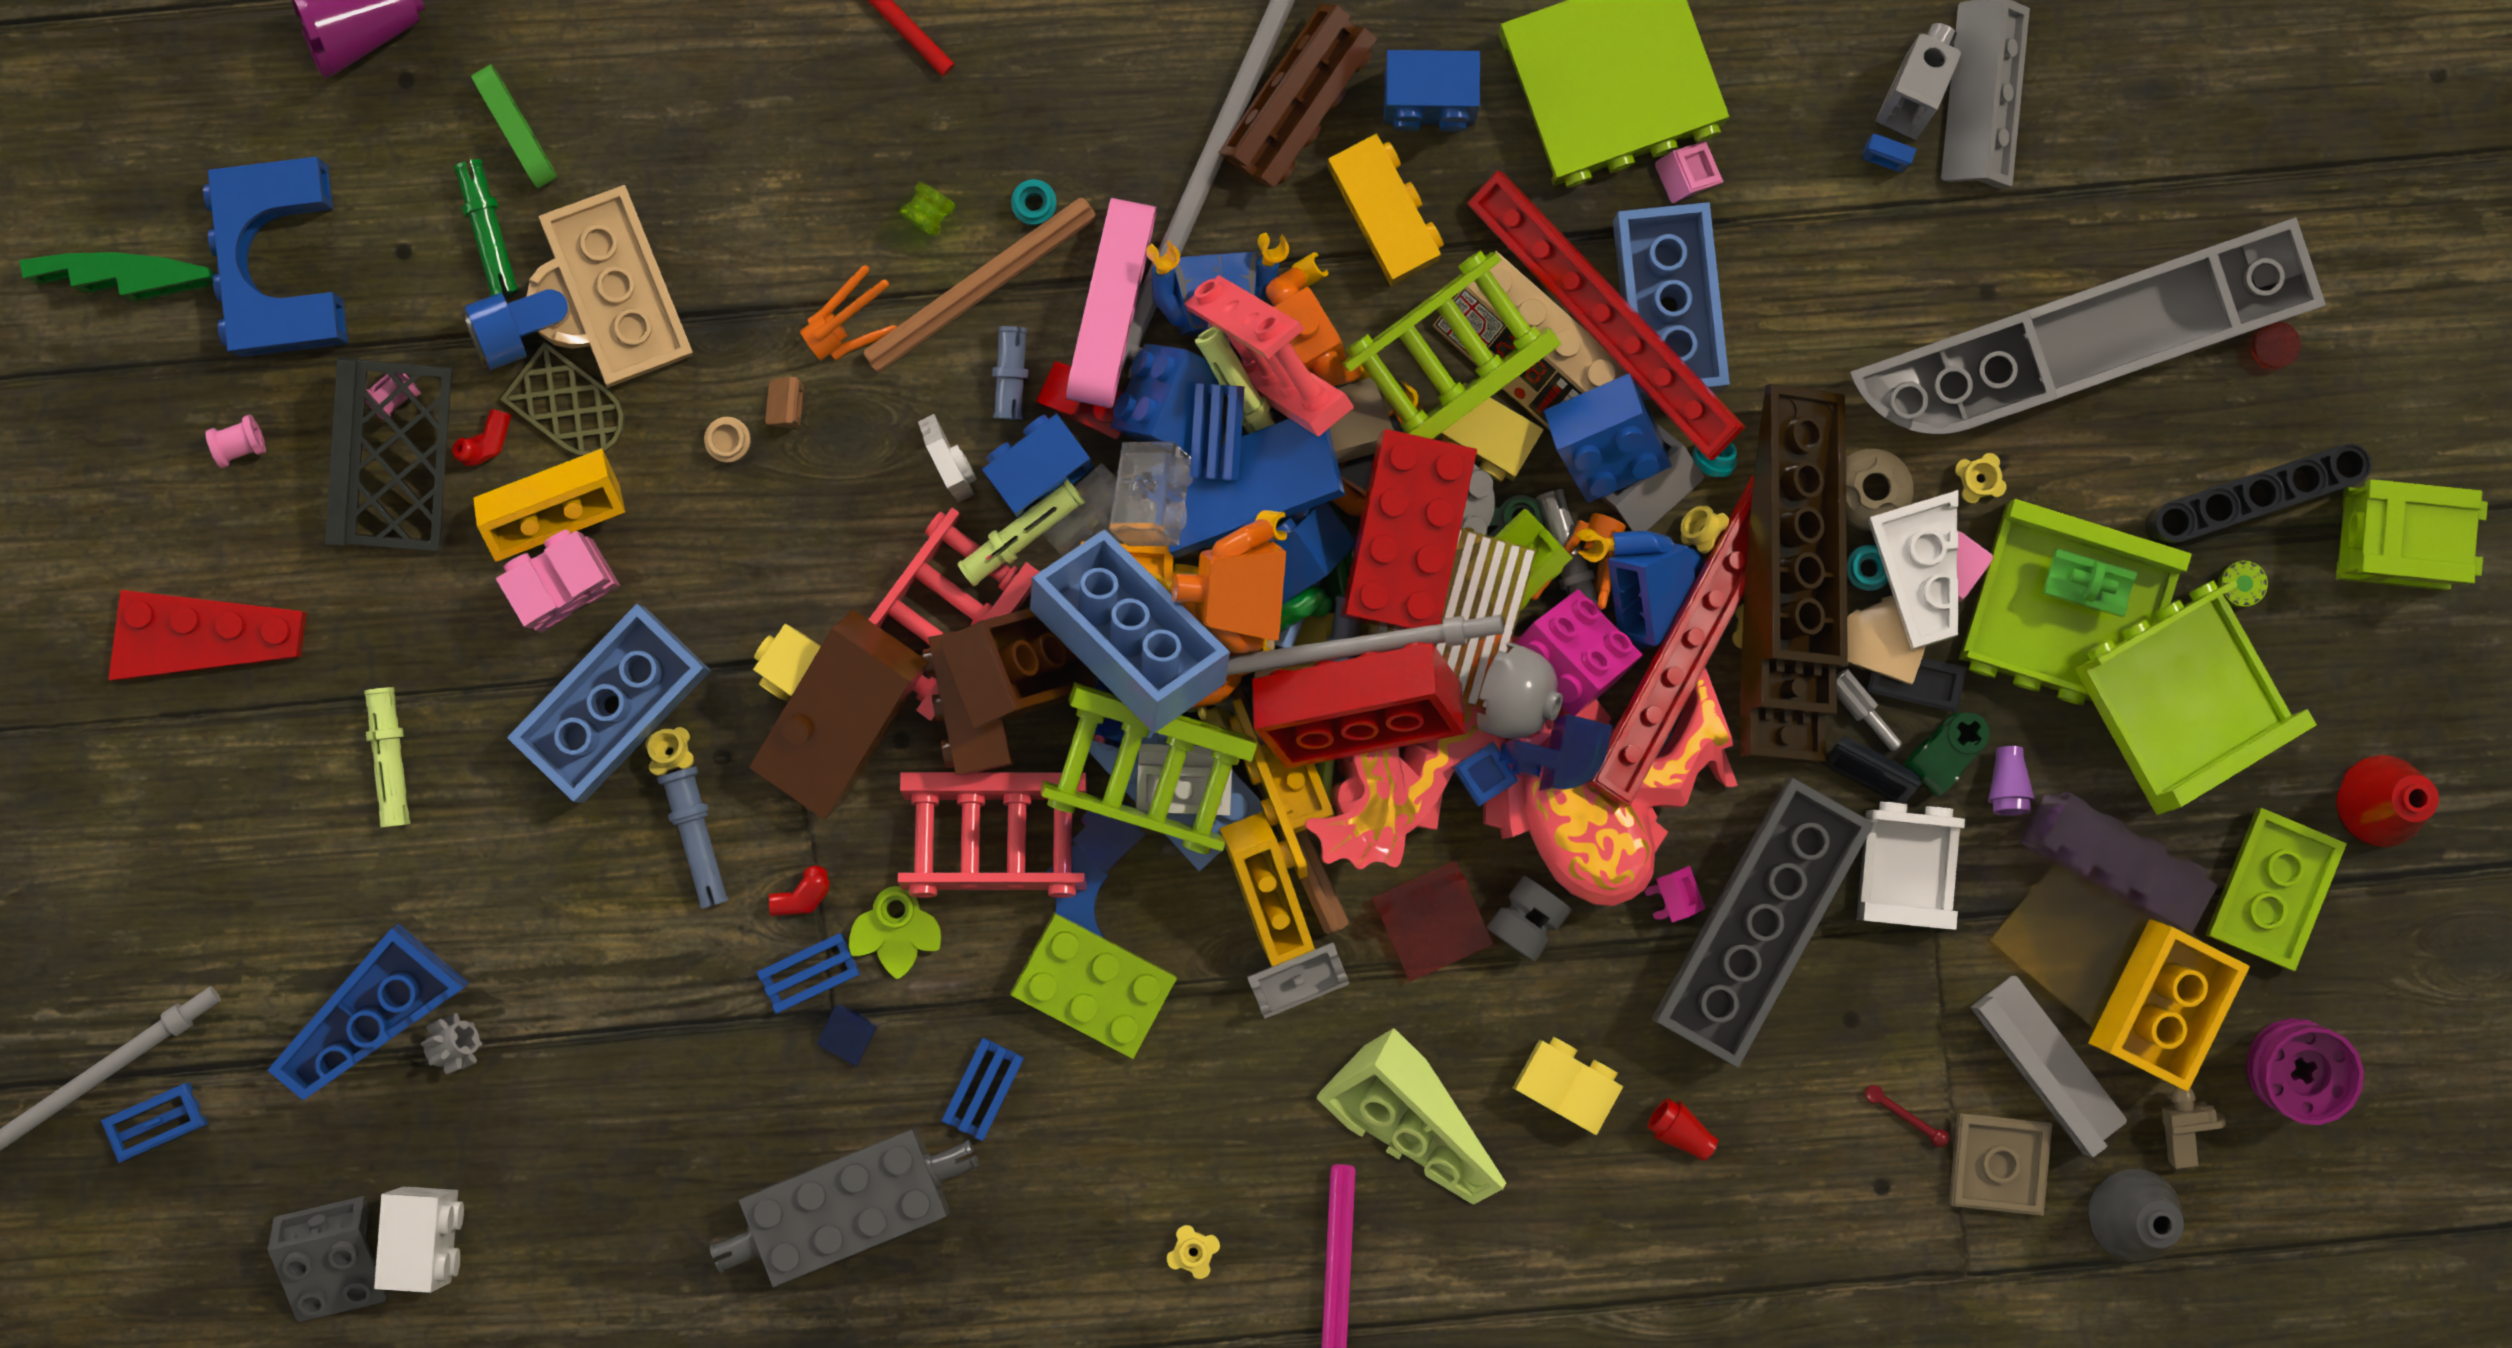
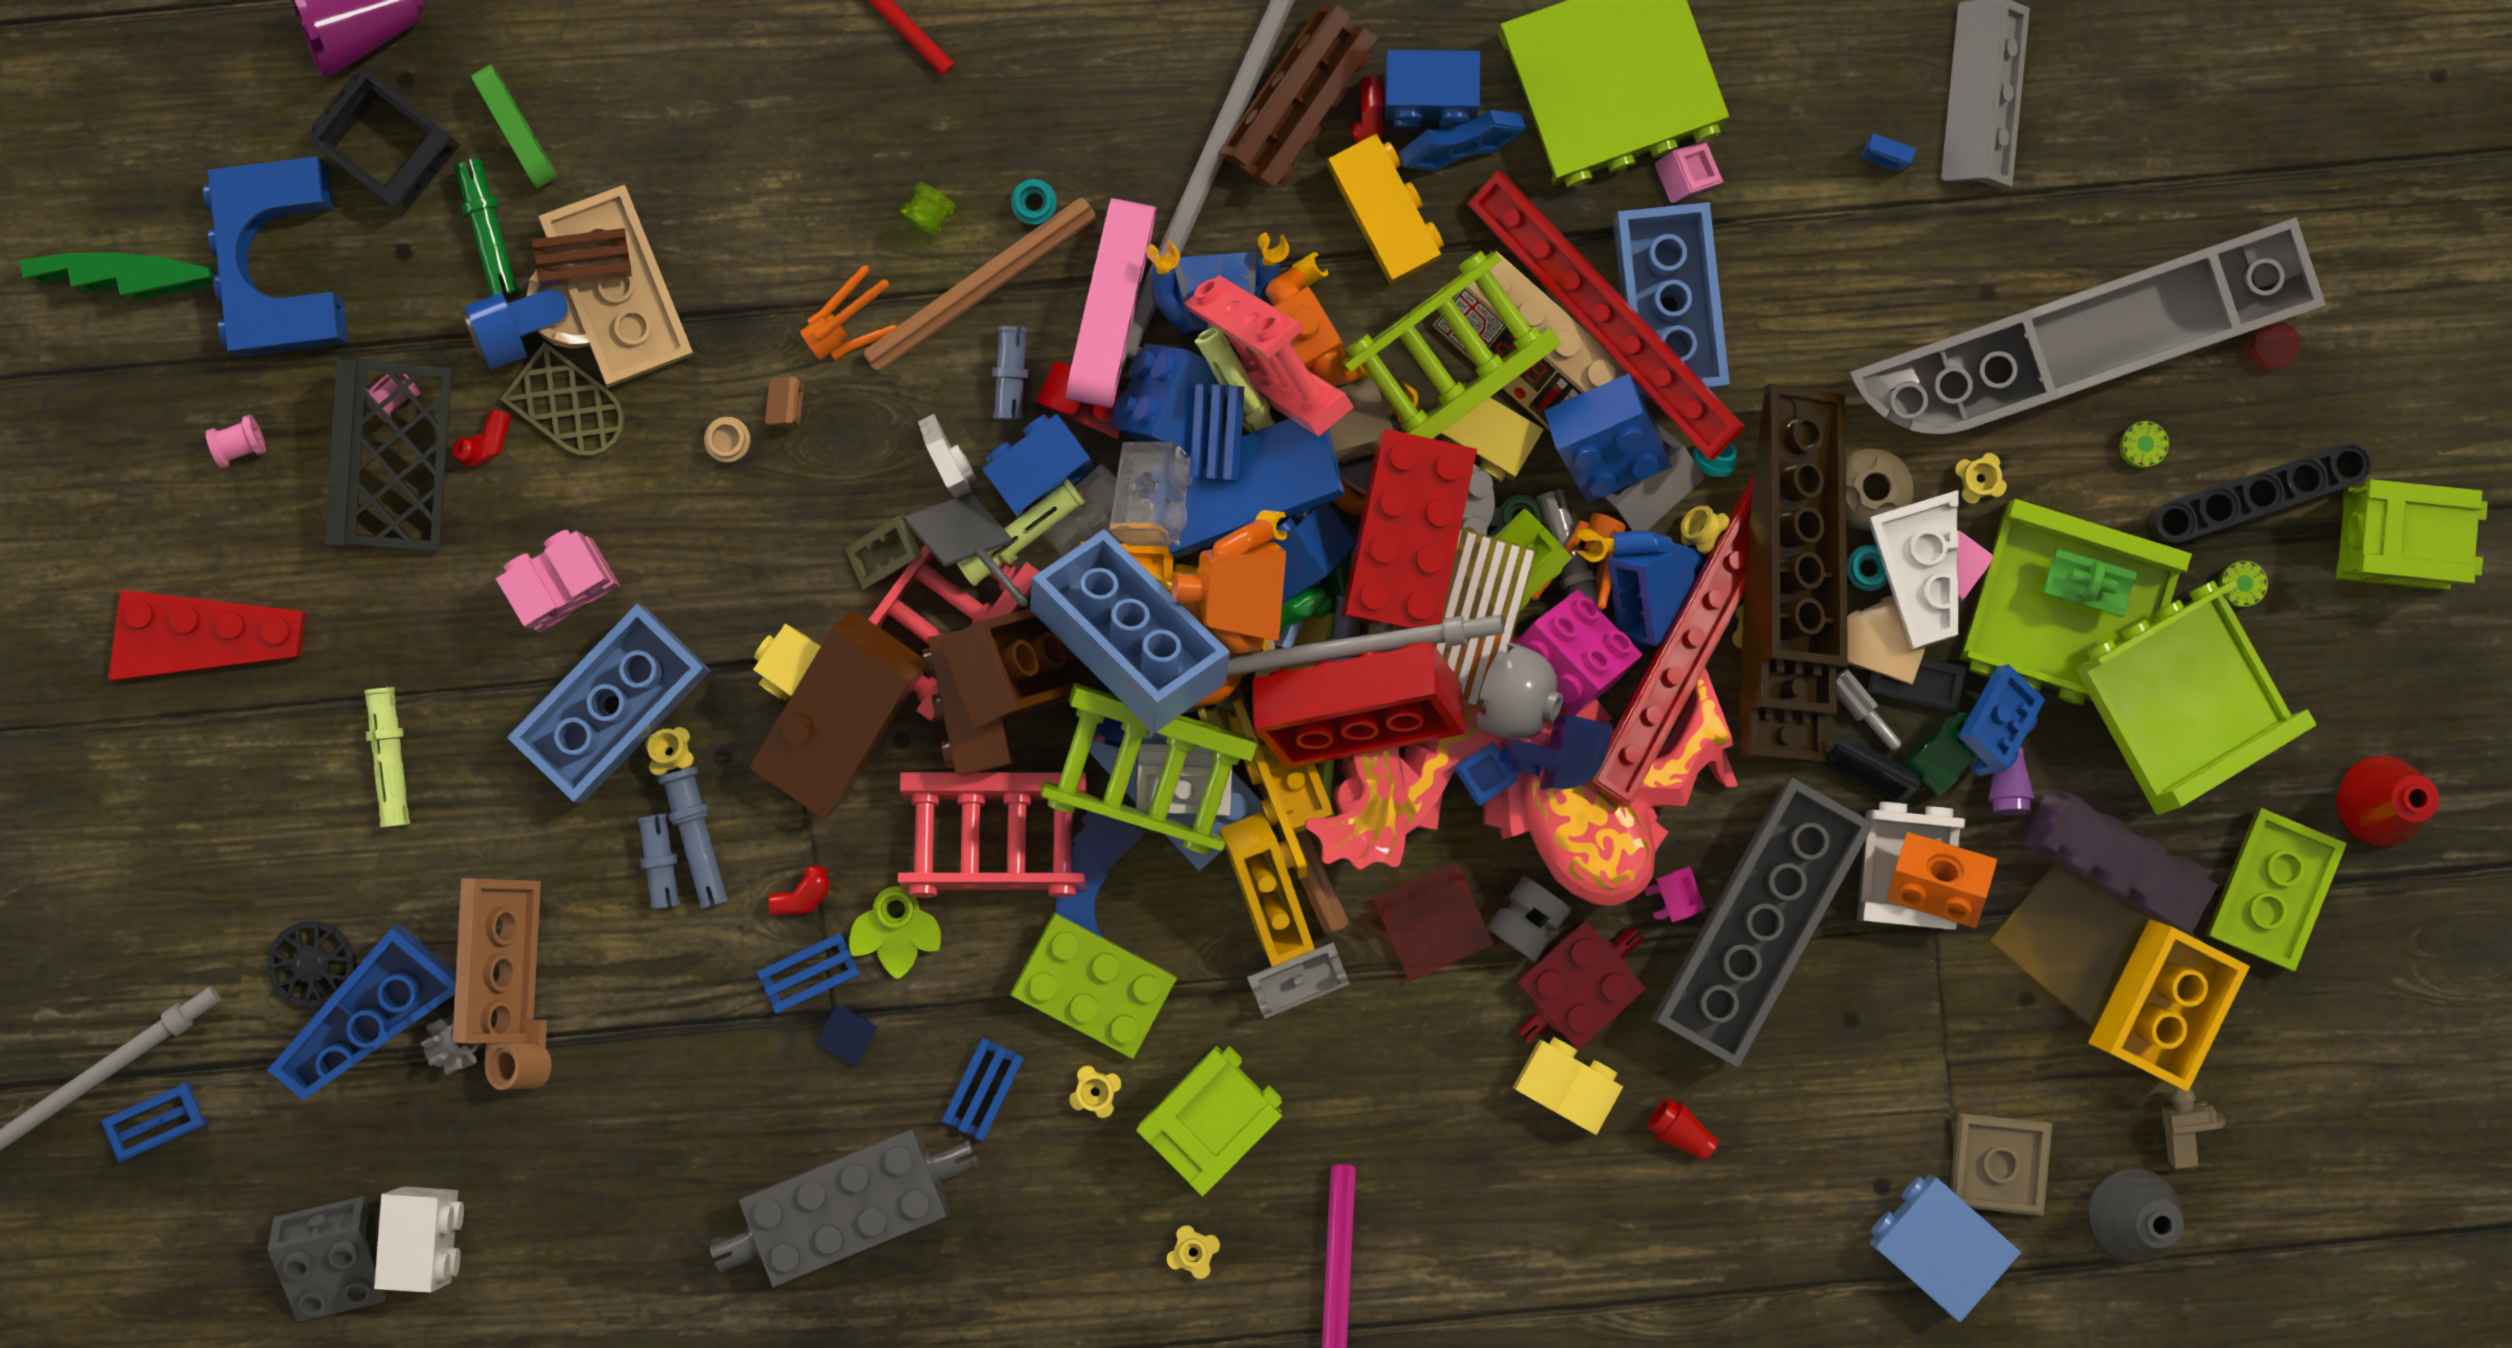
yellow brick [473,448,625,562] -> none
yellowish green wedge [1317,1028,1506,1205] -> none
dark red hinge [1864,1085,1949,1147] -> none
light grey torso [1875,23,1961,140] -> none
light grey panel [1970,976,2127,1157] -> none
magenta wheel [2245,1018,2364,1125] -> none
none -> black wheel [267,921,356,1007]
none -> black window [308,69,460,216]
none -> medium nougat hinge [452,878,552,1090]
none -> reddish brown tile [532,228,632,288]
none -> sand blue pin [637,813,680,909]
none -> olive slope [845,514,922,590]
none -> dark grey piece [904,492,1028,607]
none -> light yellow plate [1069,1066,1121,1118]
none -> lime container [1136,1045,1282,1197]
none -> red arm [1351,76,1384,144]
none -> blue tile [1398,110,1526,172]
none -> dark red plate [1515,919,1647,1050]
none -> medium blue panel [1869,1174,2021,1322]
none -> orange brick [1886,831,1998,928]
none -> blue bracket [1958,664,2045,776]
none -> lime tile [2119,421,2169,468]

